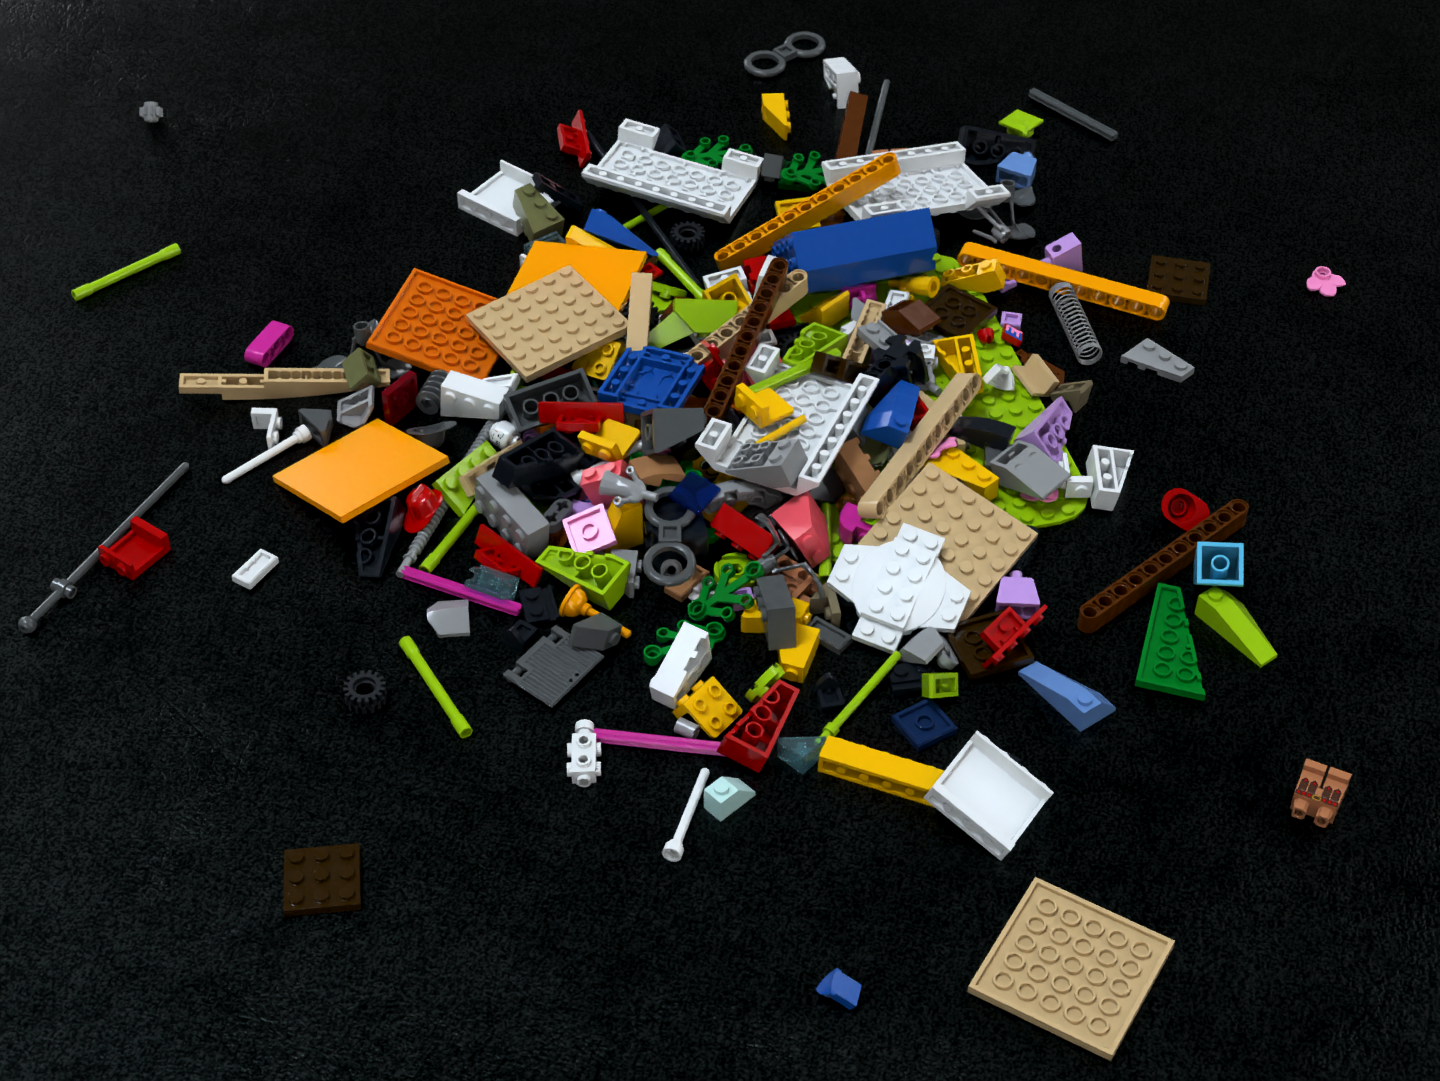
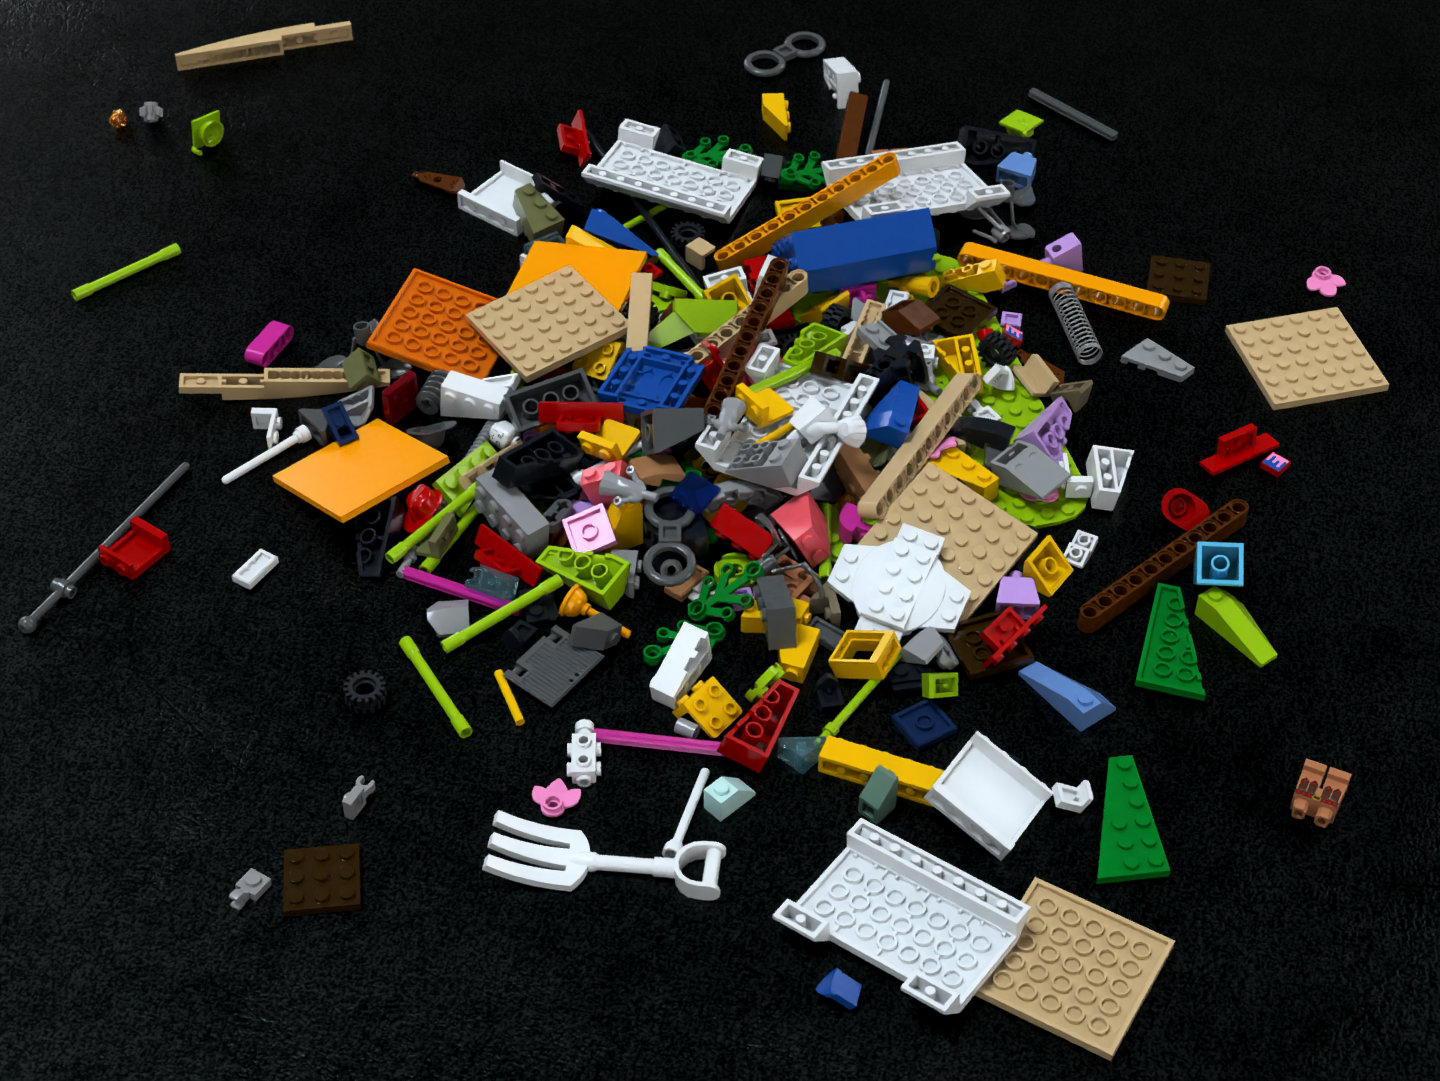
none -> clear orange plate [109,108,129,128]
none -> tan slope [175,21,353,71]
none -> lime hat [191,110,224,156]
none -> light grey plate [229,868,272,910]
none -> dark blue slope [321,401,359,447]
none -> light grey plate [342,775,375,820]
none -> lime piece [385,482,476,564]
none -> reddish brown piece [411,171,466,194]
none -> olive panel [416,512,458,559]
none -> lime piece [440,574,564,654]
none -> white piece [482,810,726,901]
none -> yellow bar [494,669,525,726]
none -> bright pink plate [532,778,581,817]
none -> tan panel [686,237,715,271]
none -> light grey piece [707,397,749,441]
none -> white slope [772,818,1031,1015]
none -> white torso [786,396,867,448]
none -> black tyre [820,303,851,331]
none -> yellow window [828,630,902,680]
none -> sand green slope [858,764,898,825]
none -> white plate [966,399,1001,421]
none -> black tyre [977,331,1017,368]
none -> yellow slope [1022,535,1074,597]
none -> white bracket [1052,780,1093,813]
none -> white slope [1064,530,1098,569]
none -> green wing [1096,755,1171,884]
none -> red bracket [1199,423,1280,476]
none -> tan plate [1225,307,1389,410]
none -> tile [1260,452,1291,477]

